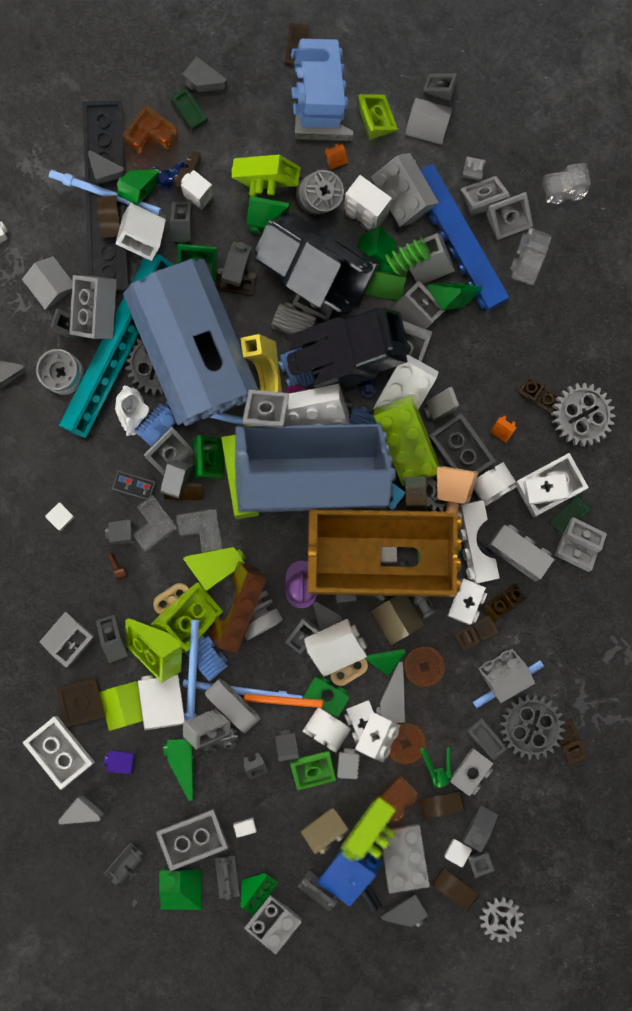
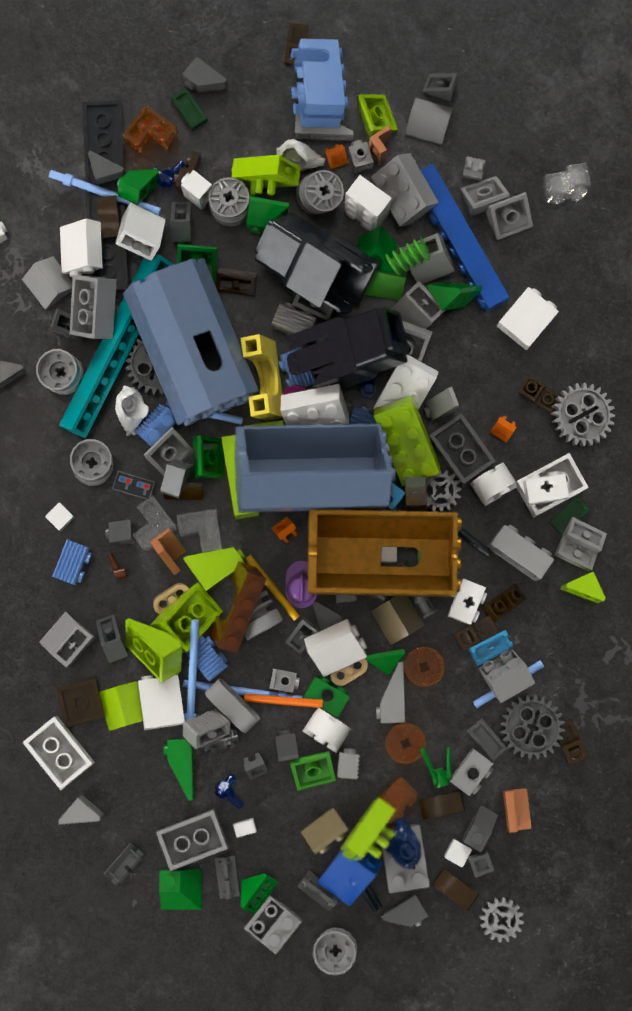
dark purple brick [104,750,135,774] -> none
dark grey slope [221,241,252,286] -> none
light grey slope [243,390,289,428] -> none
white brick [344,700,381,744] -> none
white brick [355,712,400,762] -> none
light nougat torso [437,466,479,512] -> none
white arch [458,500,499,583] -> none
clear brick [510,228,552,286] -> none
none -> medium blue brick [52,540,92,586]
none -> white brick [60,219,103,278]
none -> light grey wheel [70,439,113,486]
none -> nougat panel [150,529,186,575]
none -> light grey wheel [208,177,250,226]
none -> clear blue piece [214,774,244,809]
none -> yellow bar [245,554,300,621]
none -> light grey brick [270,669,300,693]
none -> orange tile [271,517,297,543]
none -> white hair [276,139,325,171]
none -> light grey wheel [313,927,358,975]
none -> light grey brick [348,140,374,173]
none -> nougat panel [369,126,391,165]
none -> dark blue hair [386,817,421,870]
none -> dark azure hinge [468,630,513,666]
none -> white brick [497,287,559,351]
none -> nougat panel [503,788,531,833]
none -> lime slope [560,572,606,603]

